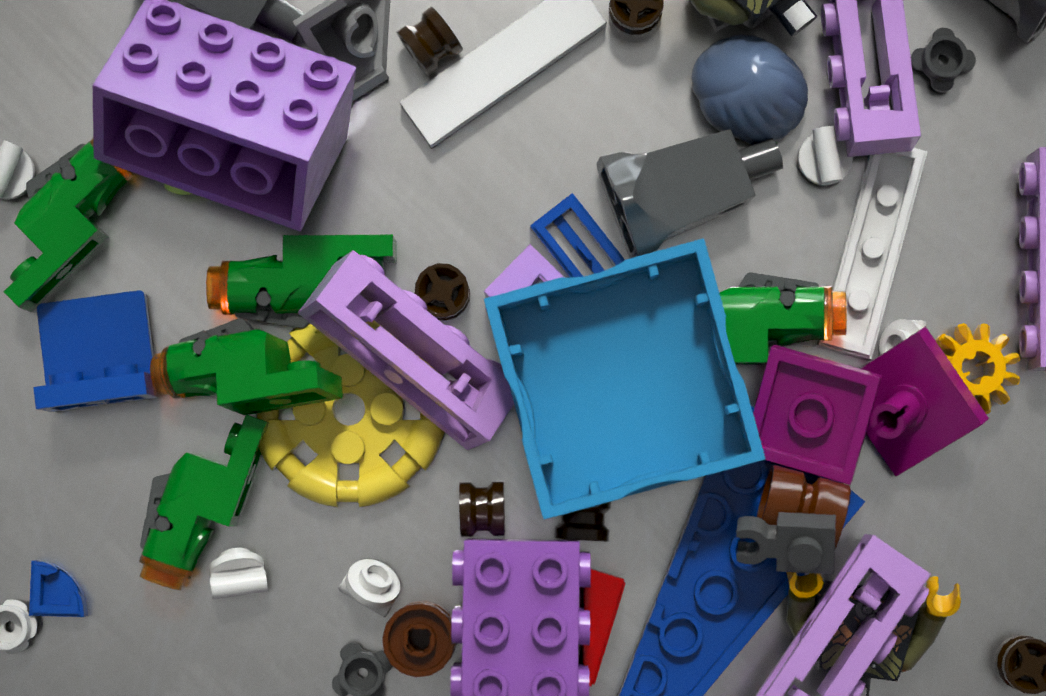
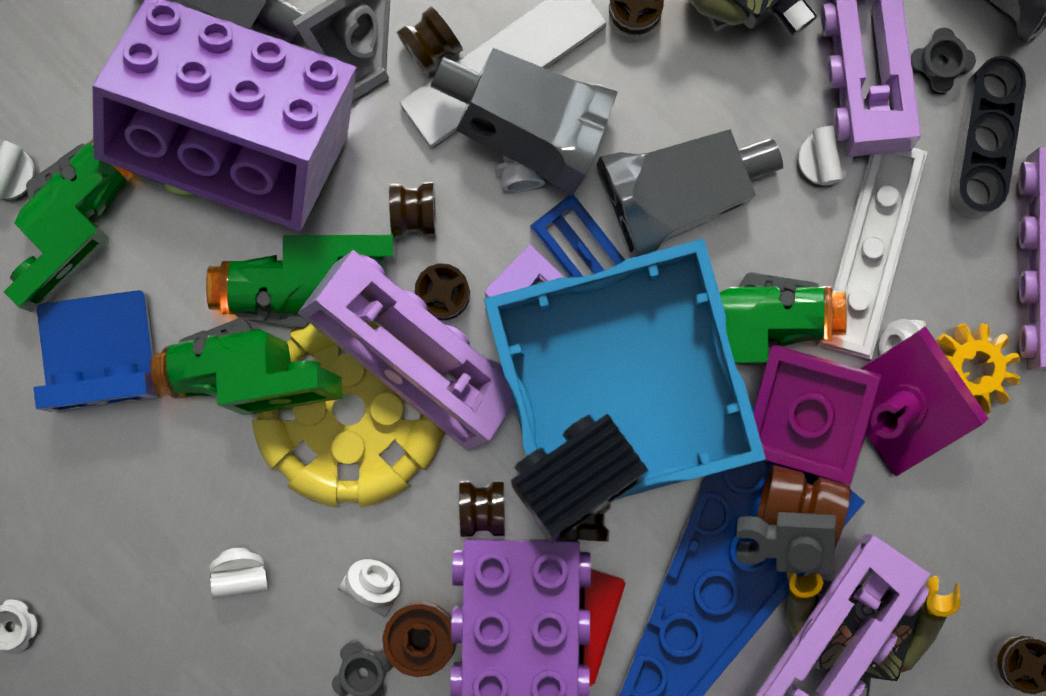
blue tile [29,560,88,617] -> none
green plate [139,415,269,590] -> none
sand blue piece [691,34,808,145] -> none
none -> dark brown wheel [389,182,436,238]
none -> dark grey piece [430,48,617,196]
none -> white plate [495,155,545,192]
none -> black brick [511,413,648,544]
none -> black beam [949,56,1026,219]

